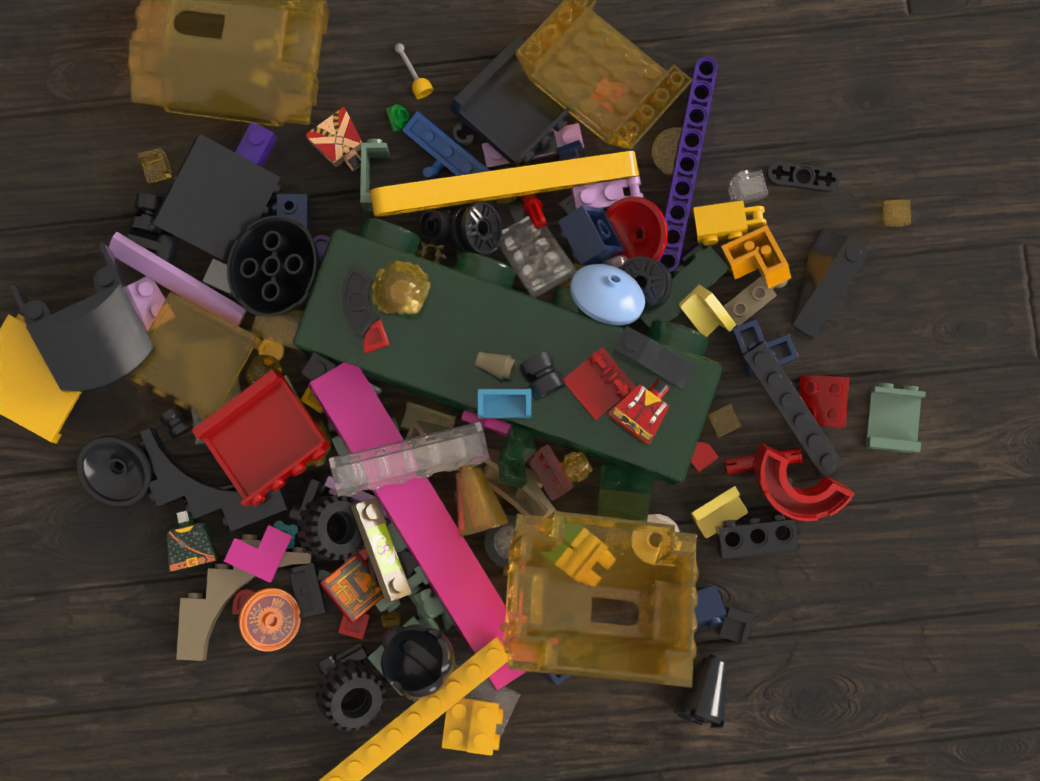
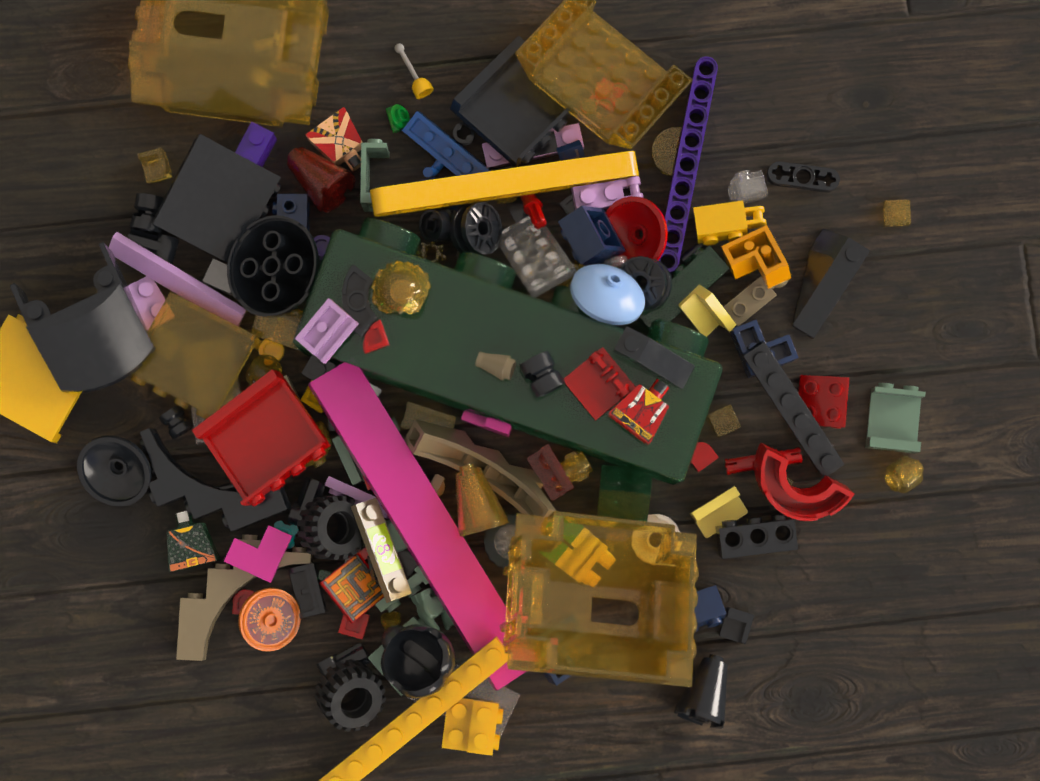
clear brick [329,422,490,497] -> none
dark azure panel [478,389,531,418] -> none
clear green slope [498,425,536,489] -> none
none -> clear red cone [287,147,356,213]
none -> lavender plate [295,298,359,364]
none -> dark tan tile [431,474,445,497]
none -> clear yellow head [885,456,924,493]

